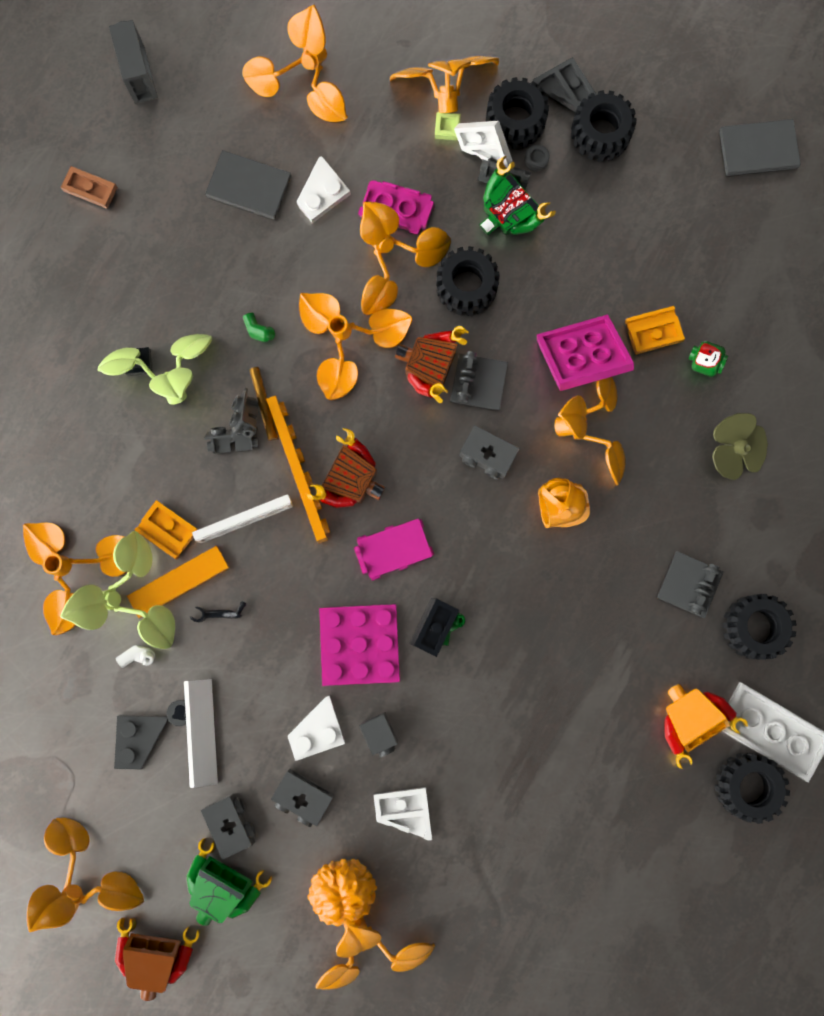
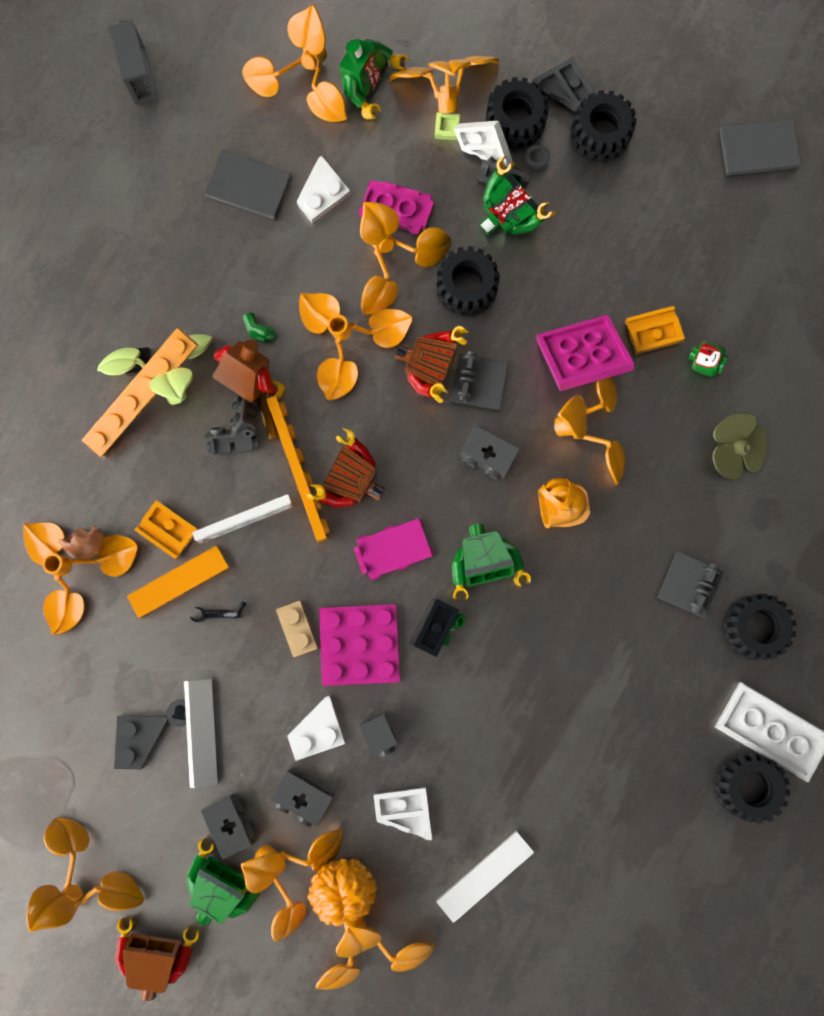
yellowish green plant [60,531,175,649] -> none
nougat plate [61,166,118,209] -> none
white arm [116,645,155,668] -> none
light orange torso [664,684,748,769] -> none
none -> nougat hair [58,526,104,560]
none -> light orange plate [82,327,199,457]
none -> dark orange torso [213,340,286,403]
none -> light orange plant [241,827,343,942]
none -> tan plate [276,600,318,658]
none -> green torso [339,38,409,119]
none -> white tile [436,831,534,923]
none -> green torso [452,524,531,601]

